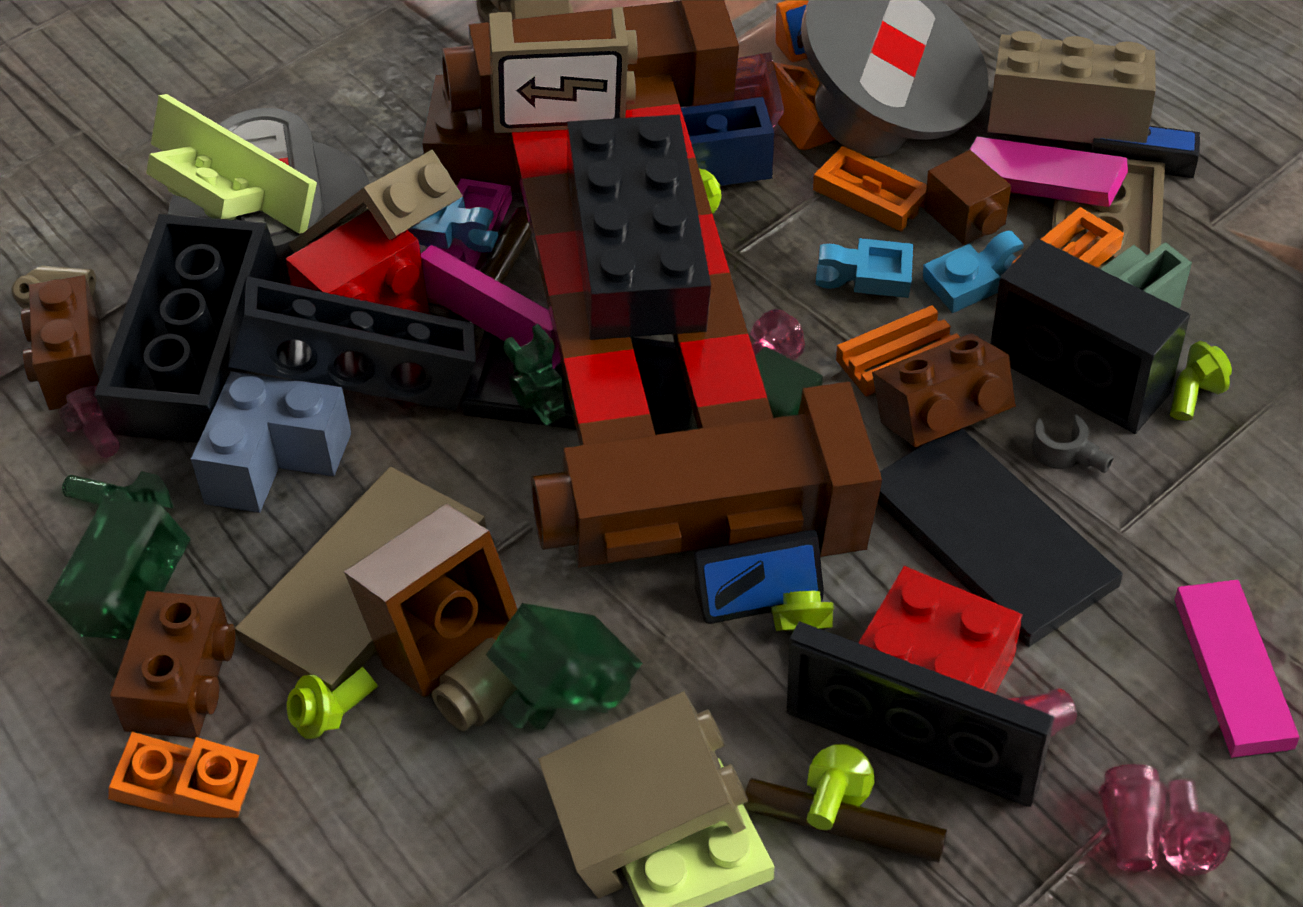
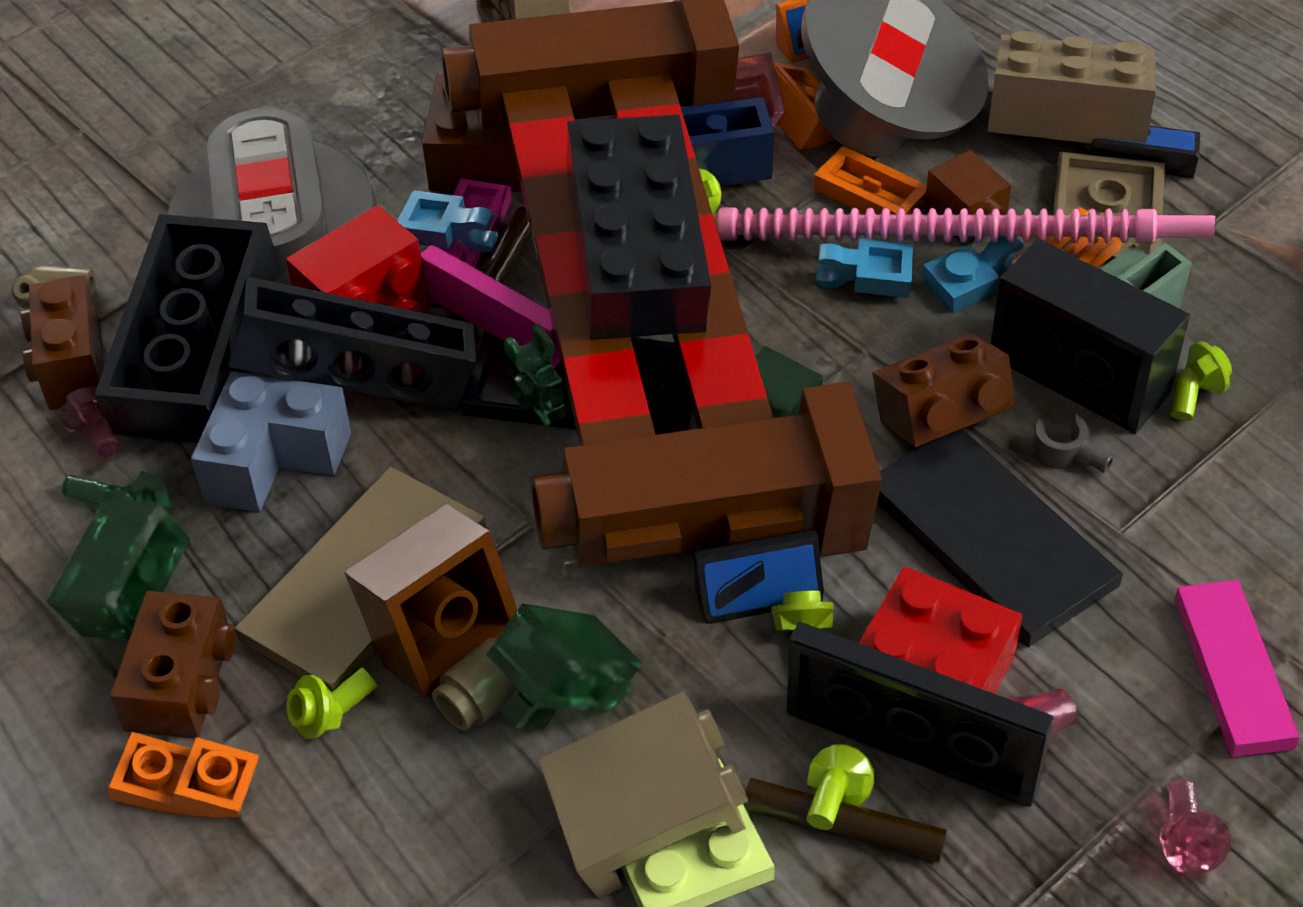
yellowish green bracket [146,94,317,234] -> none
dark tan panel [289,150,463,253] -> none
panel [489,7,638,133] -> none
clear pink plate [750,309,805,371] -> none
orange tile [836,305,960,396] -> none
dark pink tile [970,137,1128,207] -> none
clear pink cone [1098,764,1167,872] -> none
none -> bright pink hose [712,207,1215,244]

